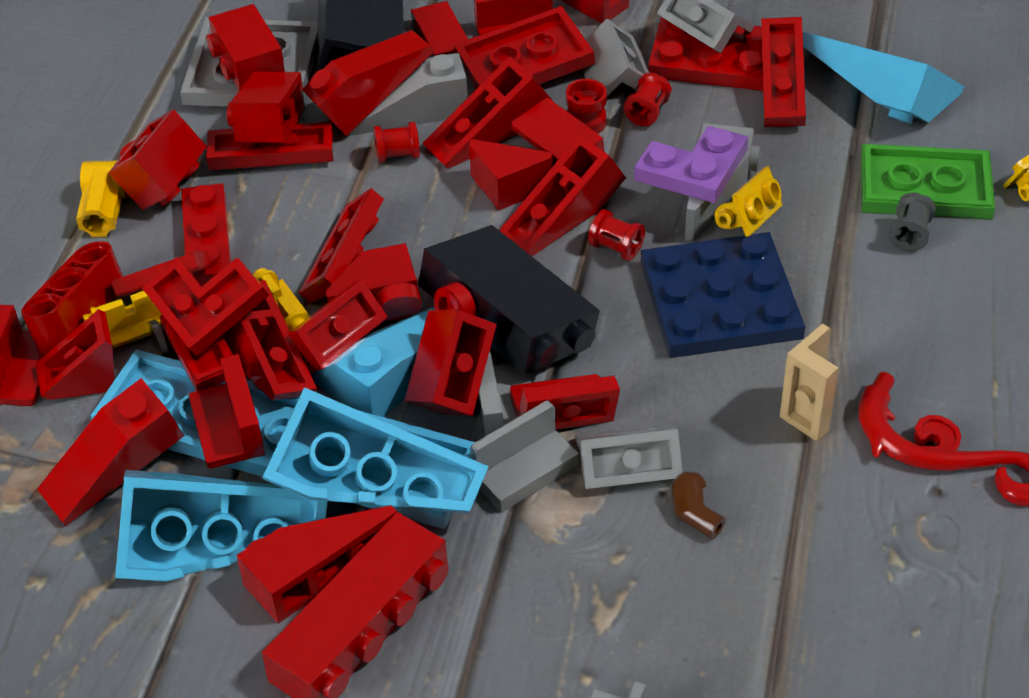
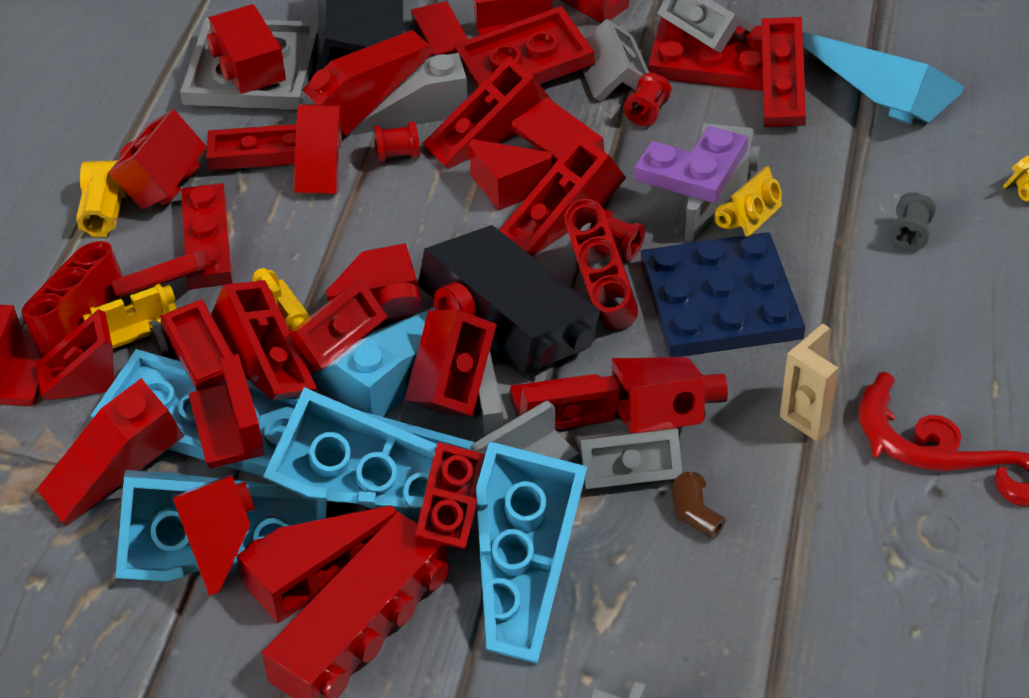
red plate [141,257,269,356] -> none
red brick [227,72,305,143] -> none
red plate [298,188,384,304] -> none
red wheel [566,78,607,134] -> none
bright green tile [860,144,995,219] -> none
none -> red slope [173,475,255,596]
none -> red slope [294,104,341,194]
none -> red slope [414,442,485,550]
none -> medium azure wedge [476,441,587,664]
none -> red beam [564,198,638,330]
none -> red torso [612,357,728,433]

